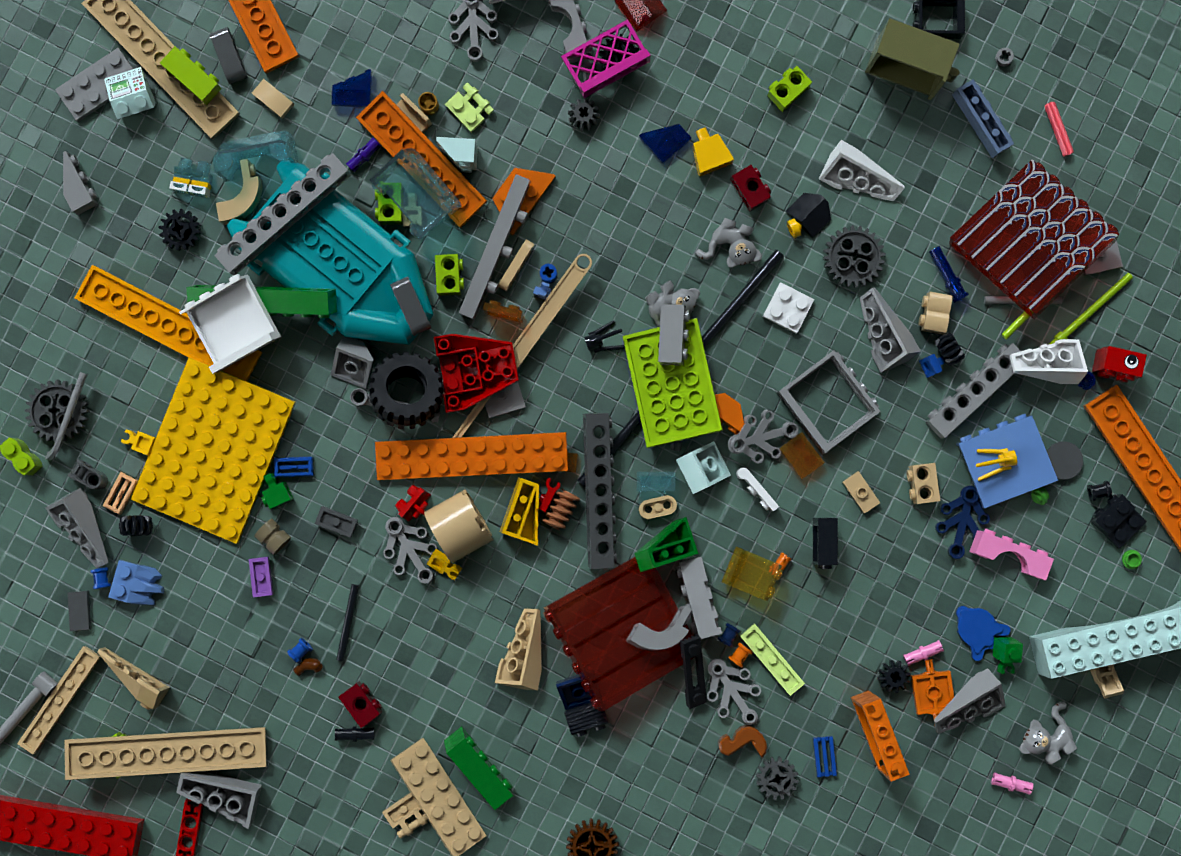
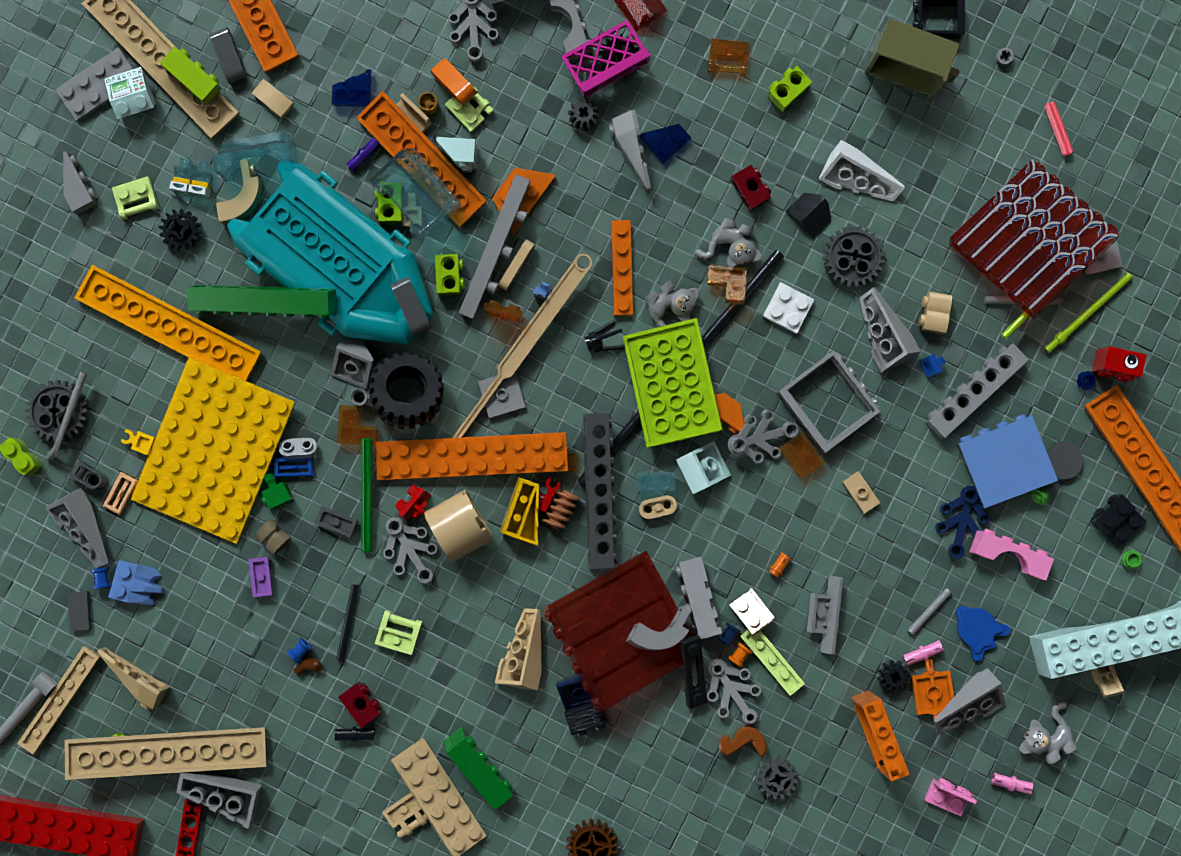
black gear [119,515,153,536] -> none
white panel [179,274,281,374] -> none
light grey brick [214,153,351,276] -> none
yellow plate [427,549,462,580] -> none
red wedge [433,334,519,413] -> none
blue bush [540,264,557,283] -> none
green wedge [634,517,698,572] -> none
light grey brick [658,304,690,366] -> none
yellow torso [692,127,734,177] -> none
clear yellow panel [722,547,783,602] -> none
white plate [736,468,779,512] -> none
yellow tile [787,218,802,238] -> none
black window [813,518,838,569] -> none
blue tile [813,736,837,777] -> none
tan brick [906,463,940,504] -> none
clear blue pin [929,246,969,303] -> none
black gear [935,333,965,366] -> none
sand blue brick [952,79,1014,158] -> none
yellow plant [975,448,1017,481] -> none
green brick [993,637,1023,674] -> none
white wedge [1010,339,1088,384] -> none
black bush [1087,481,1112,501] -> none
none -> yellowish green plate [112,176,159,220]
none -> light grey plate [279,438,318,459]
none -> clear orange plate [337,405,377,446]
none -> green axle [361,438,372,552]
none -> yellowish green plate [375,610,422,655]
none -> orange beam [430,58,477,106]
none -> light grey wedge [609,109,651,192]
none -> orange plate [611,220,633,316]
none -> clear orange plate [707,265,747,304]
none -> clear orange plate [708,38,749,76]
none -> plate [730,588,776,636]
none -> light grey bracket [807,576,843,655]
none -> light grey bar [907,588,952,635]
none -> bright pink bracket [924,778,977,816]

